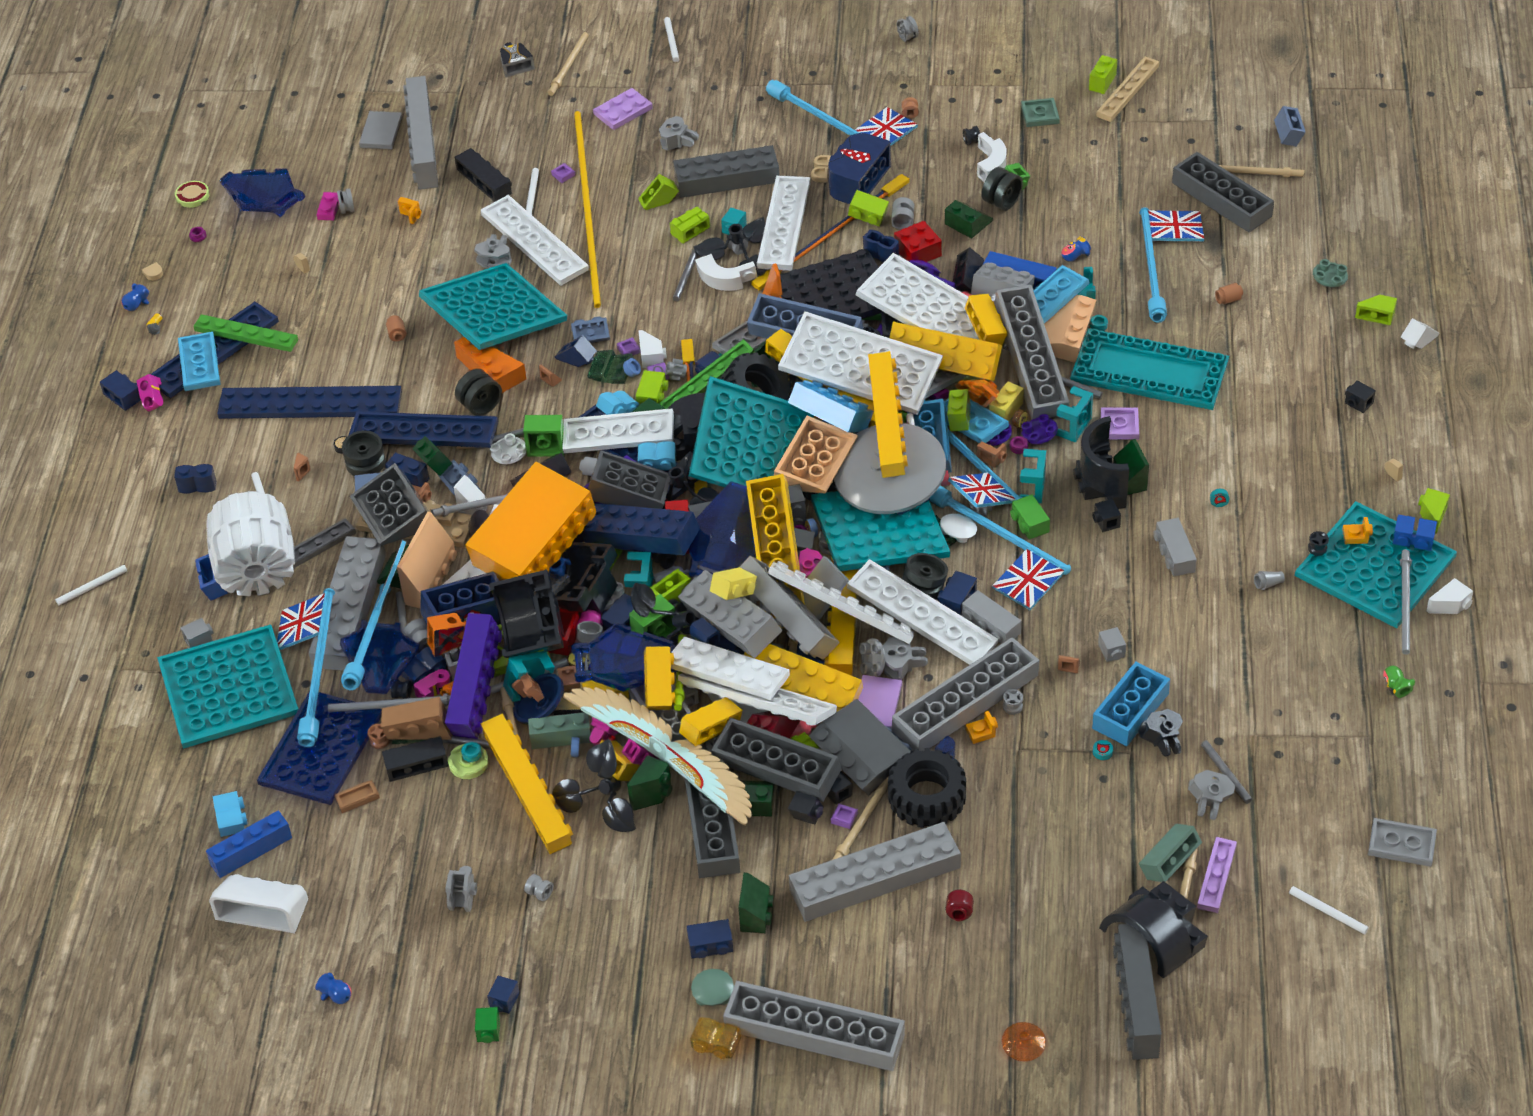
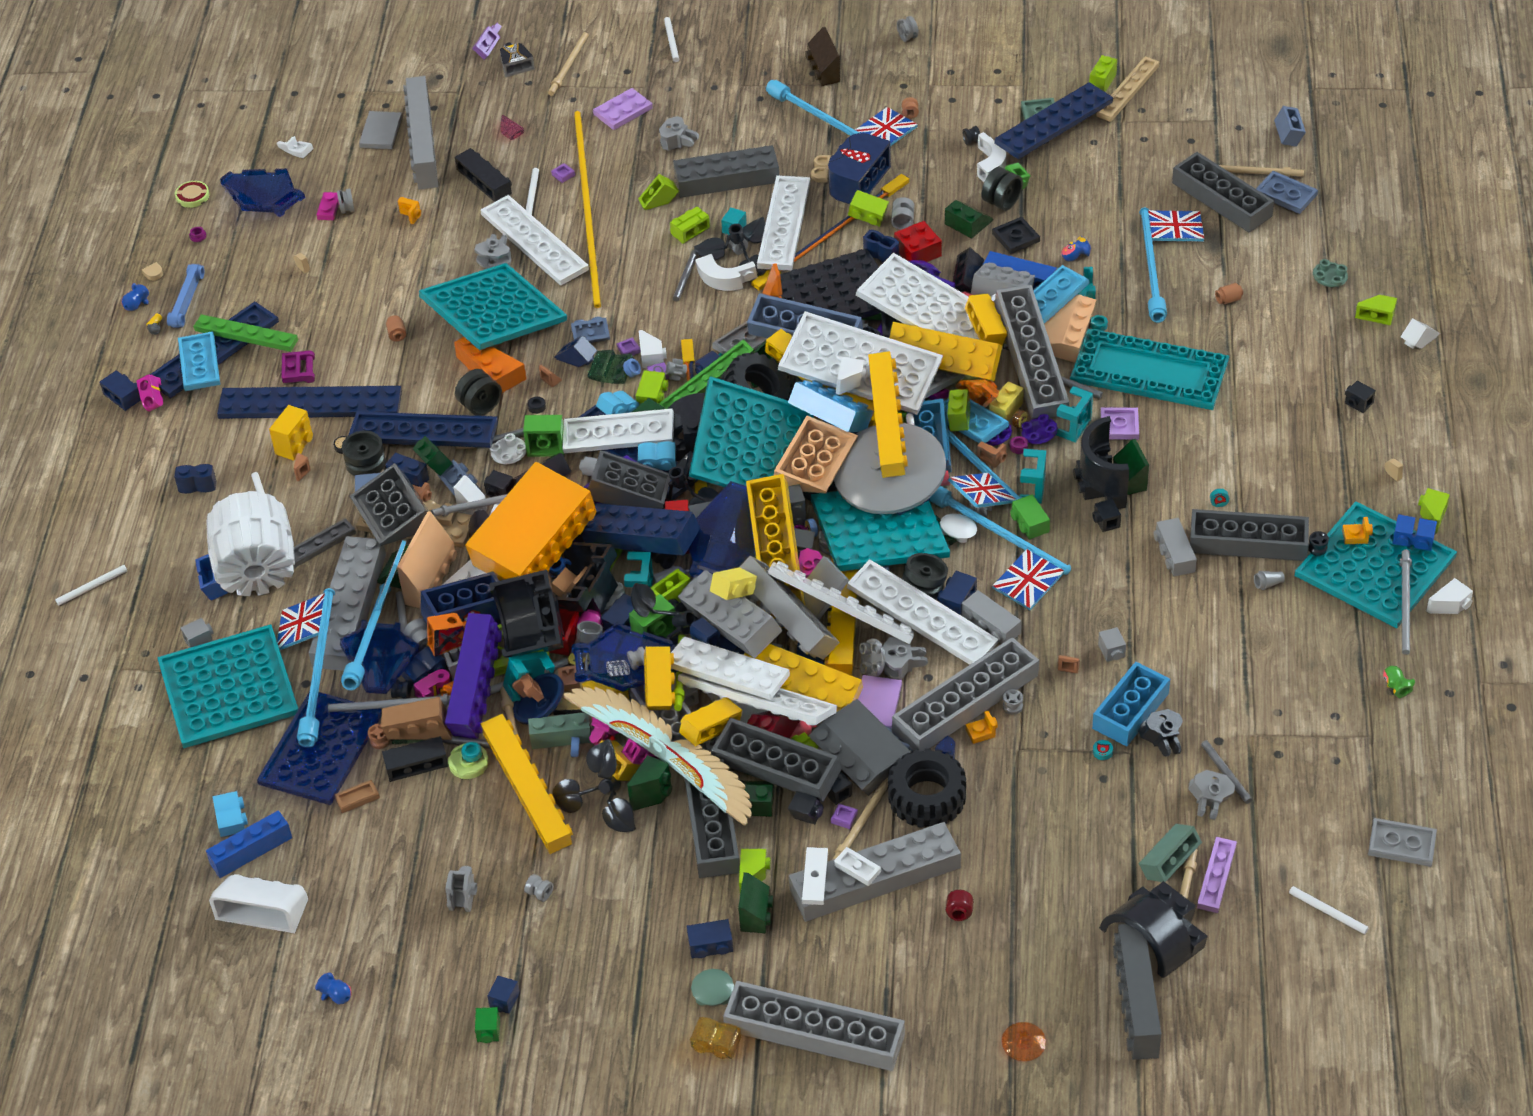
none -> medium blue piece [167,264,204,328]
none -> yellow brick [269,405,313,461]
none -> white slope [277,136,313,158]
none -> magenta plate [282,350,315,383]
none -> hinge [472,23,502,59]
none -> black brick [484,470,514,497]
none -> clear pink tile [500,115,524,140]
none -> black tile [527,396,546,414]
none -> medium nougat panel [551,567,587,597]
none -> clear tile [606,660,630,676]
none -> light grey wheel [627,646,644,670]
none -> lime slope [739,849,771,892]
none -> white tile [802,847,828,905]
none -> dark brown slope [805,27,840,86]
none -> white plate [834,847,881,886]
none -> white slope [836,357,867,395]
none -> black plate [992,217,1040,254]
none -> dark blue plate [994,82,1113,160]
none -> dark grey brick [1190,509,1309,561]
none -> sand blue plate [1256,171,1318,214]

